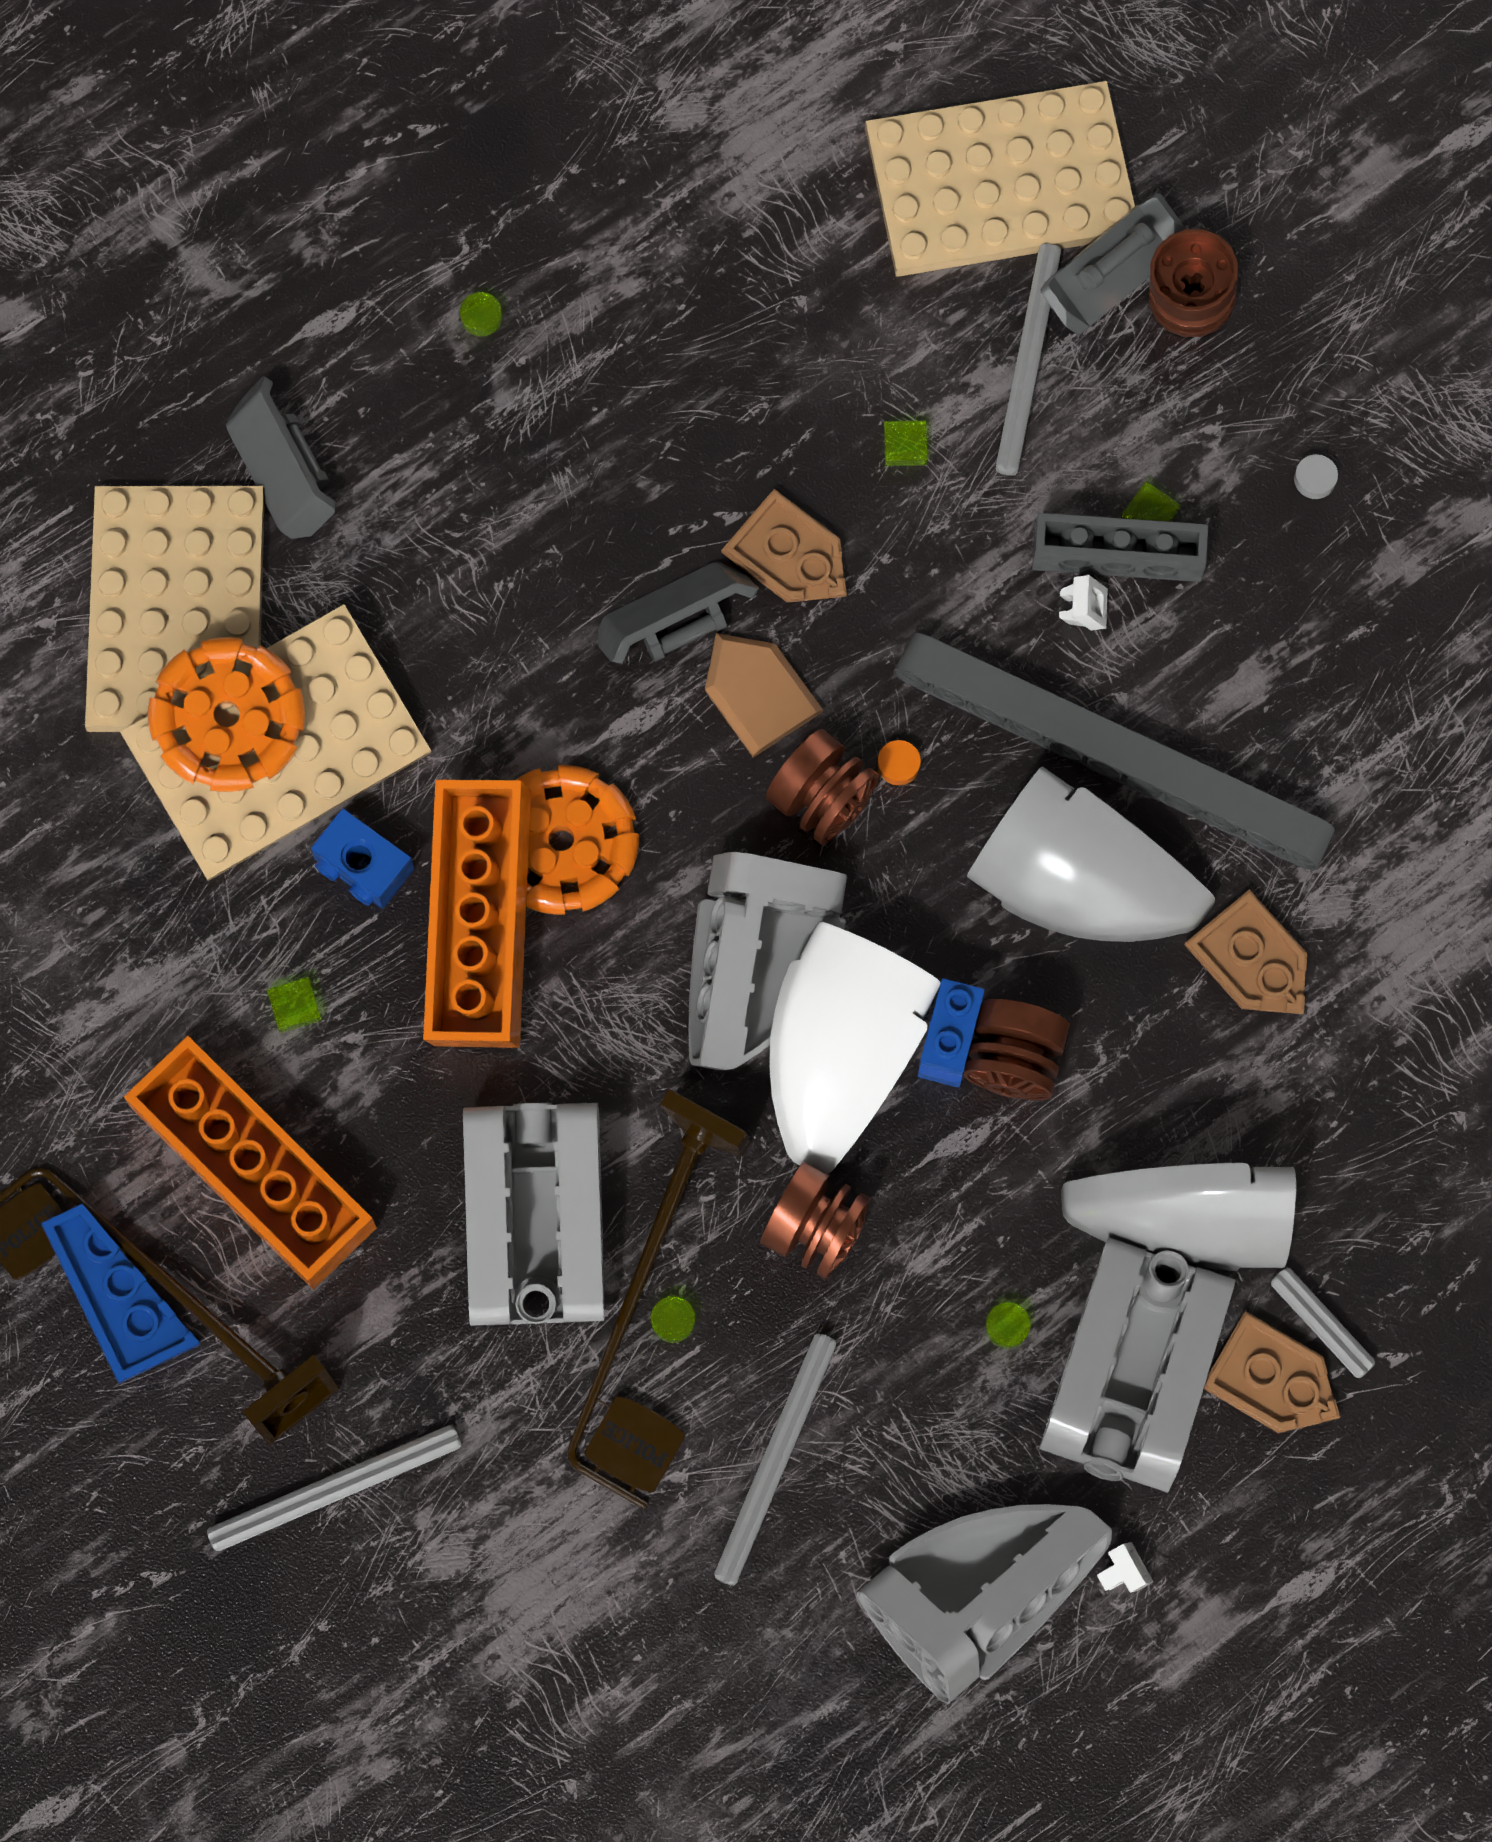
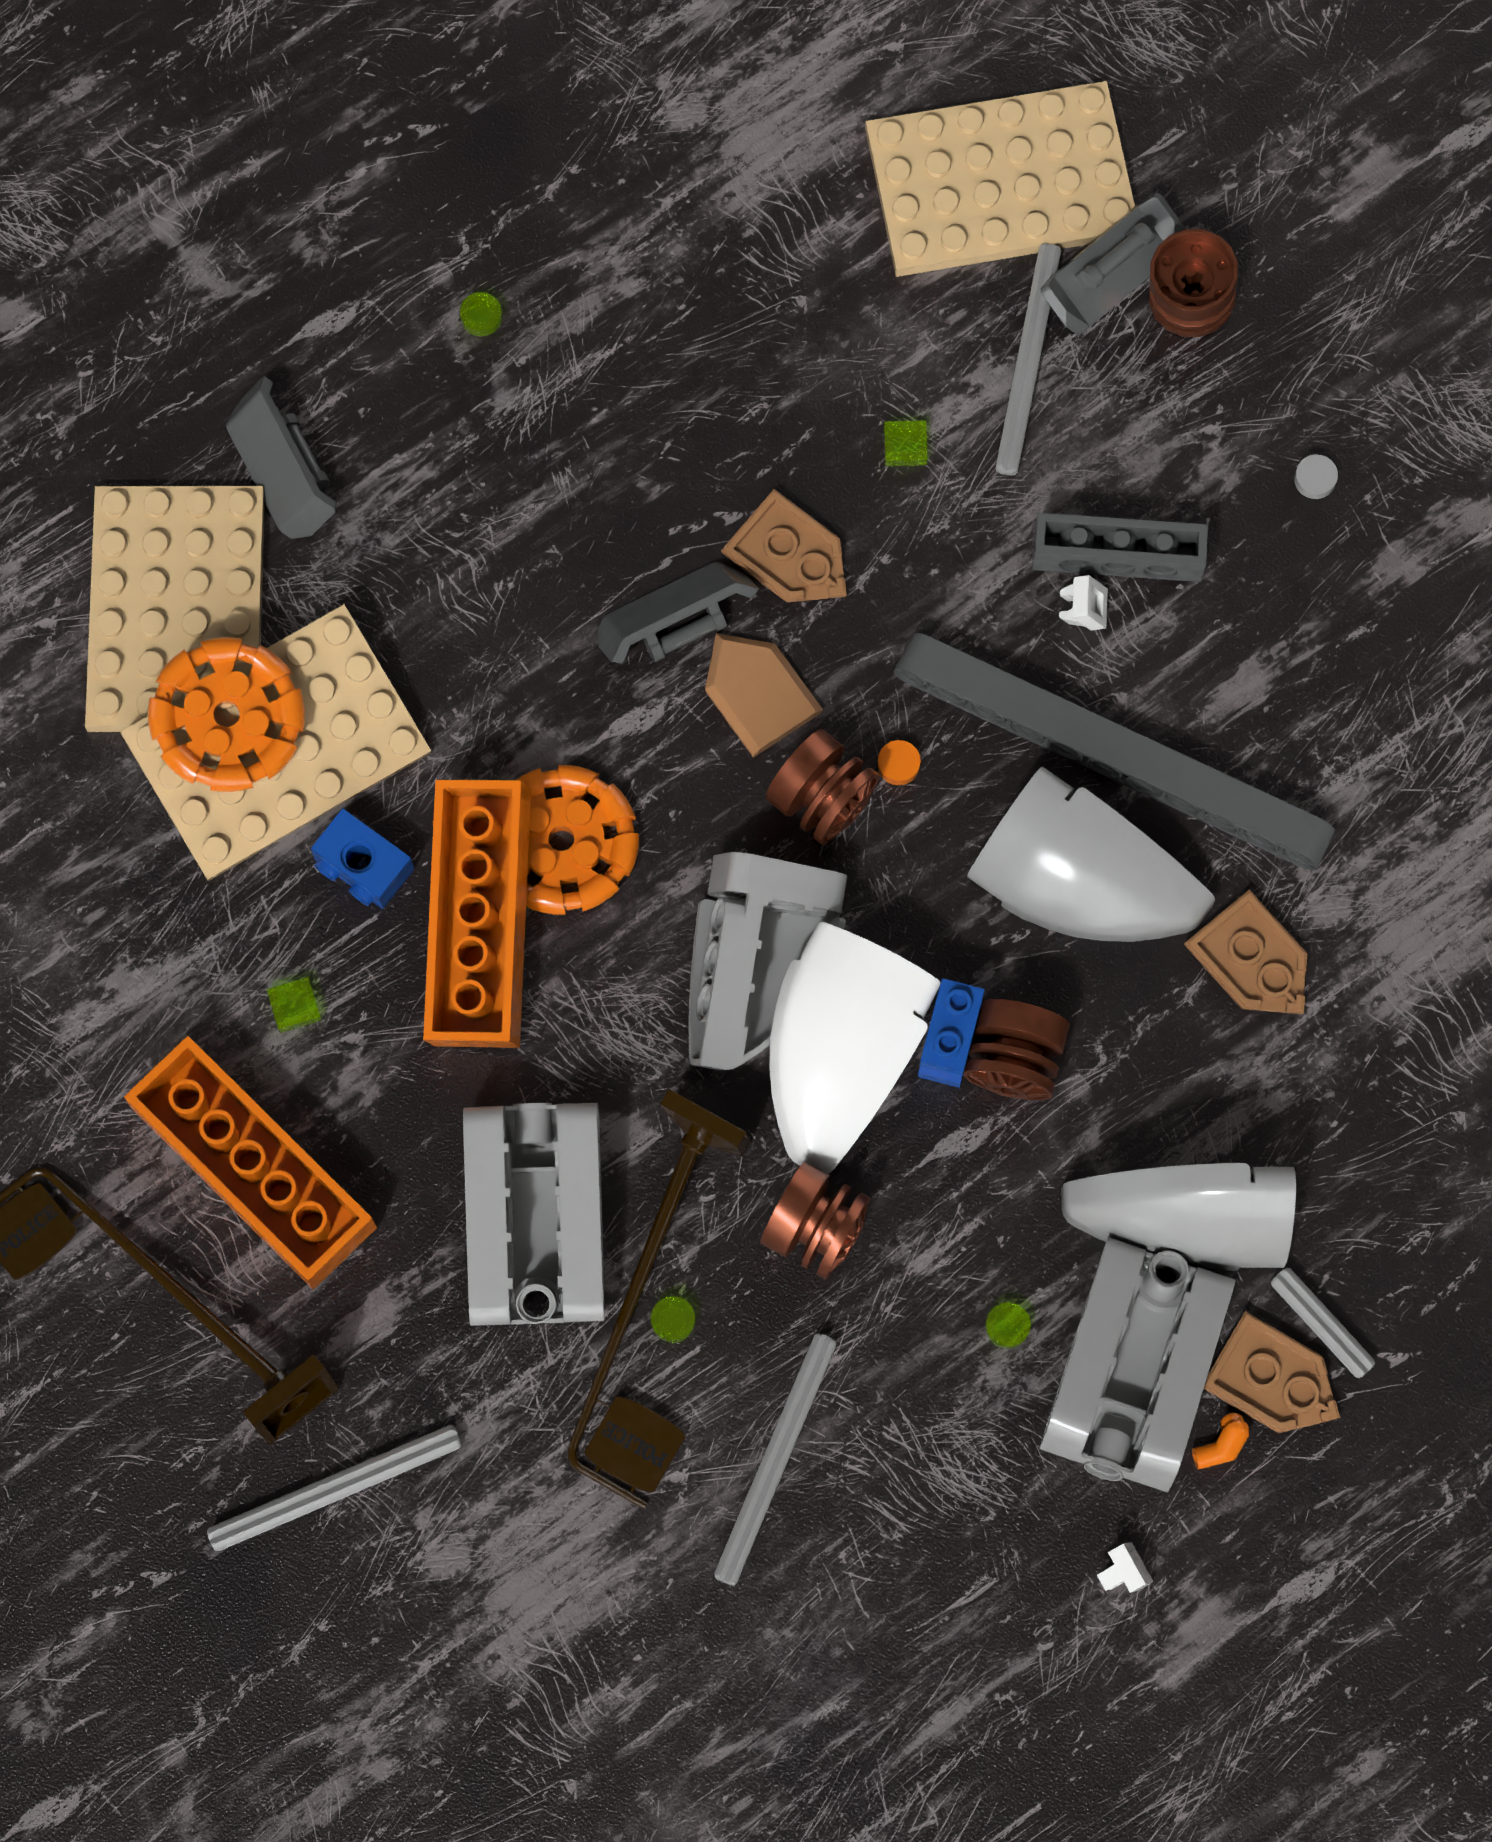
blue wing [42,1204,200,1384] -> none
light grey panel [857,1504,1112,1704] -> none
clear neon green tile [1121,482,1180,522] -> none
none -> orange arm [1192,1413,1249,1470]

